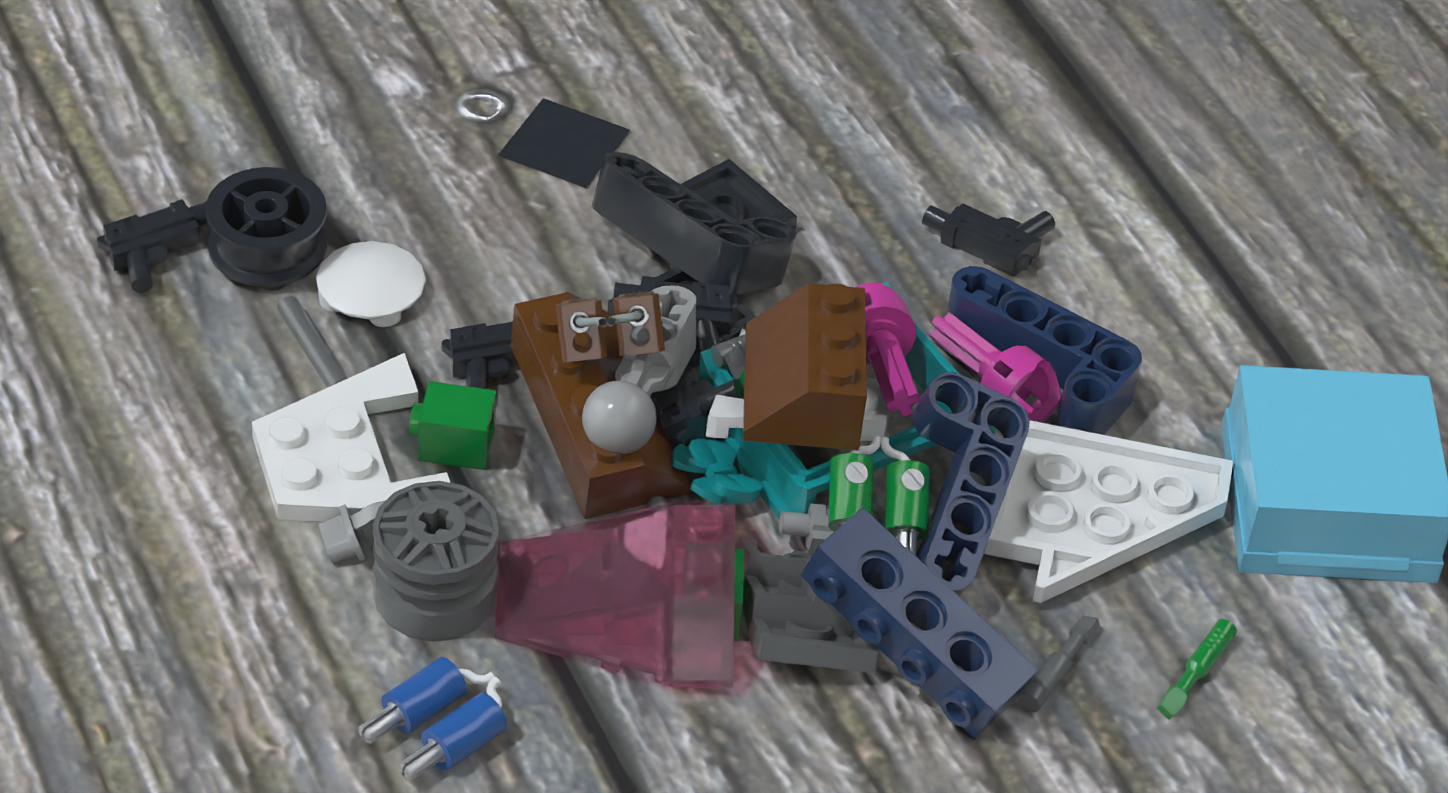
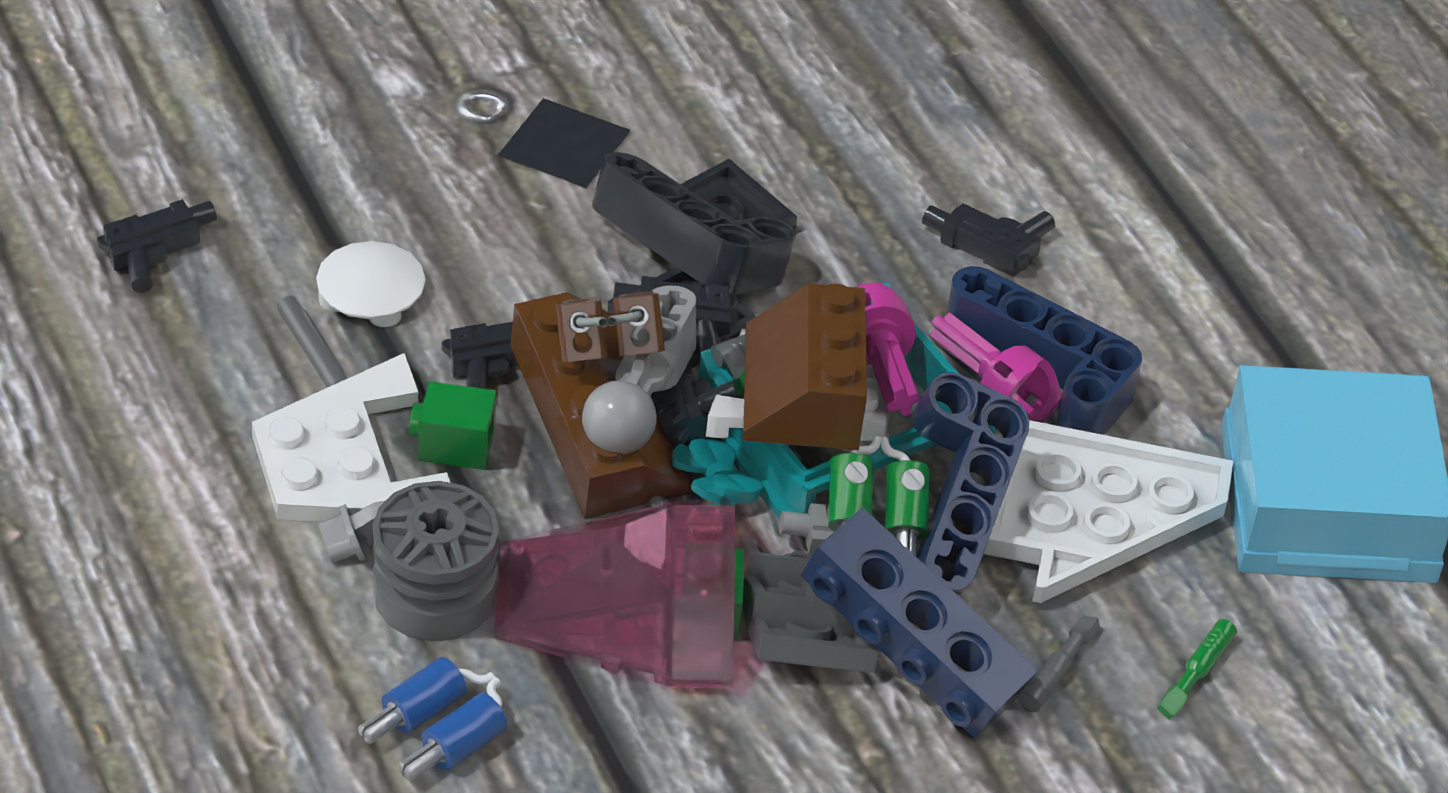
black wheel [205,167,327,291] -> none

